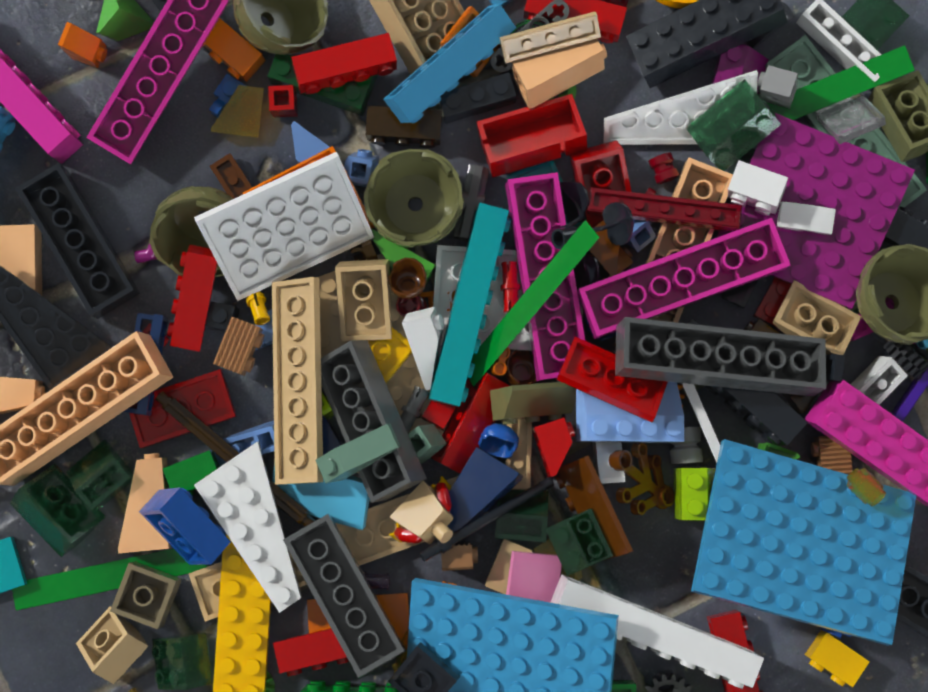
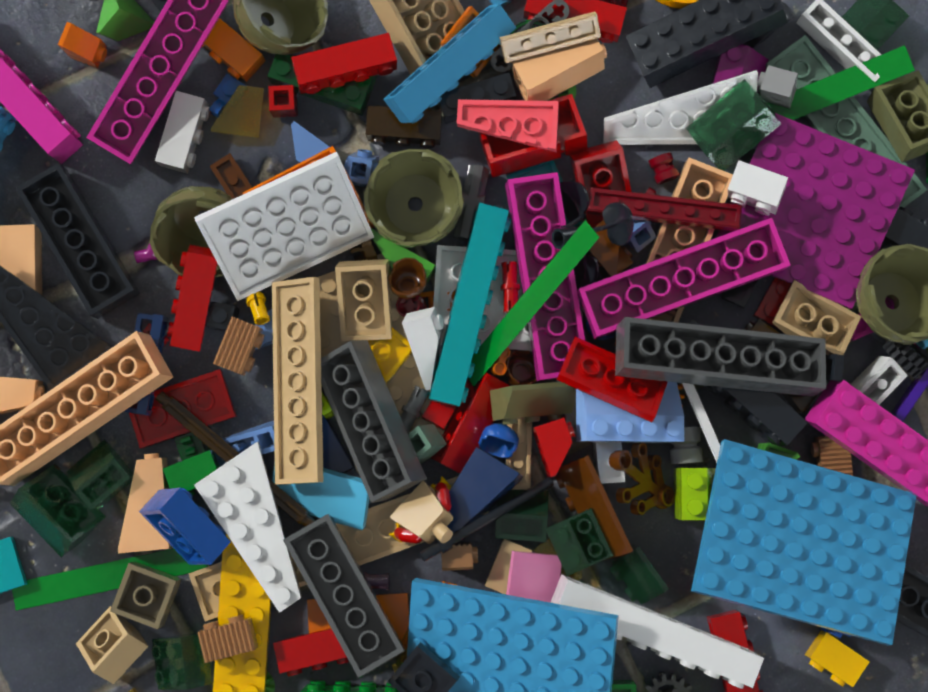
sand green slope [315,423,401,483] -> none
white slope [777,202,836,235] -> none
clear plate [816,93,886,144] -> none
clear yellow brick [846,468,886,507] -> none
none -> white brick [155,91,210,174]
none -> dark green tile [174,432,206,461]
none -> medium nougat brick [197,614,258,663]
none -> coral wing [457,100,559,153]
none -> clear green slope [609,544,669,605]

